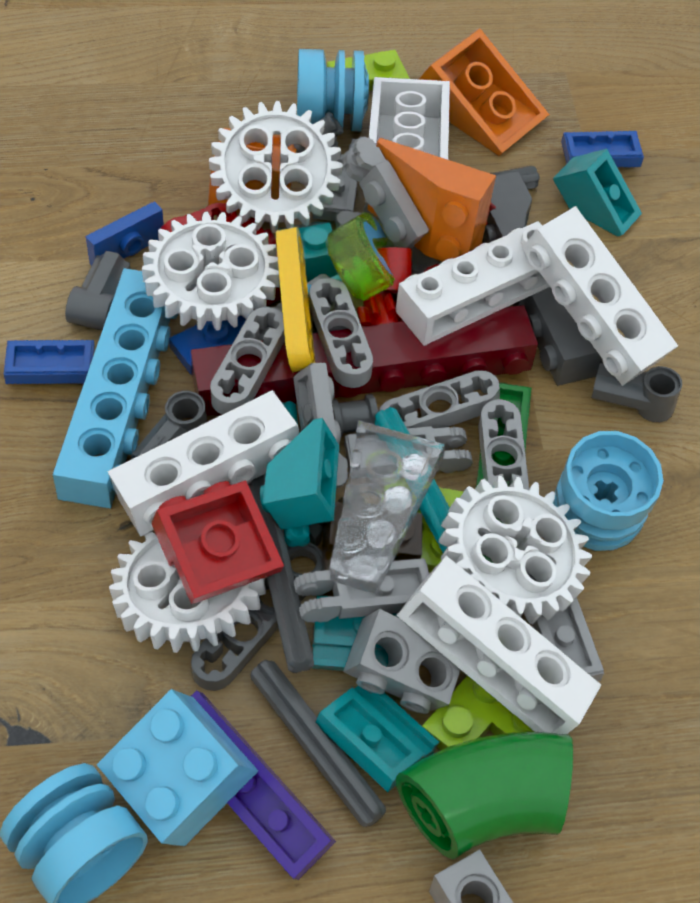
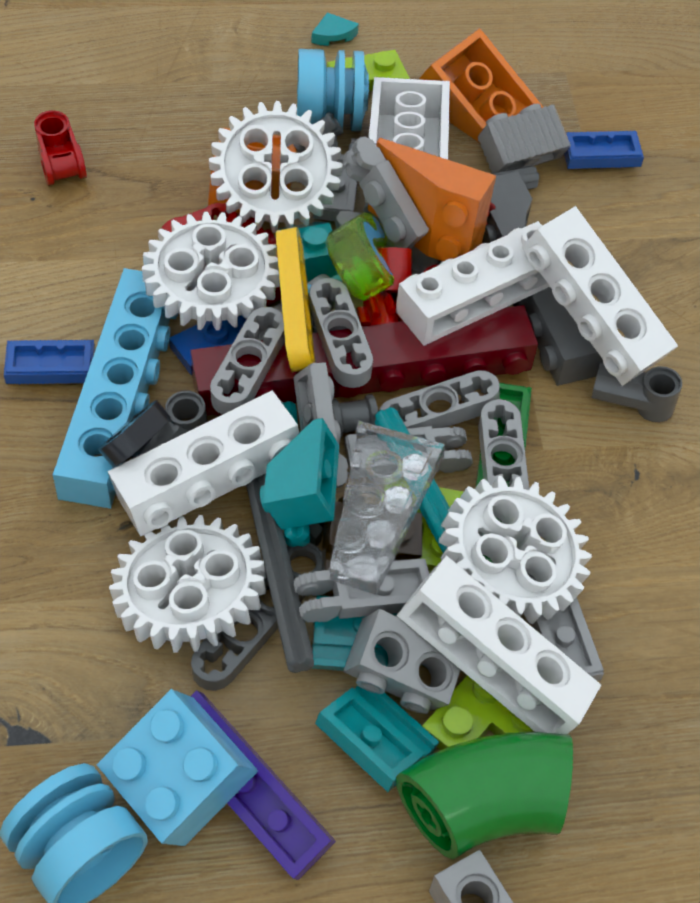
dark grey piece [65,251,131,331] -> none
blue plate [86,201,164,266] -> none
red plate [152,480,284,605] -> none
dark grey axle [250,660,386,827] -> none
teal slope [552,149,642,236] -> none
medium azure wheel [553,431,664,551] -> none
none -> red piece [34,110,87,186]
none -> black beam [98,400,171,468]
none -> teal tile [311,12,359,46]
none -> light grey brick [478,104,571,173]

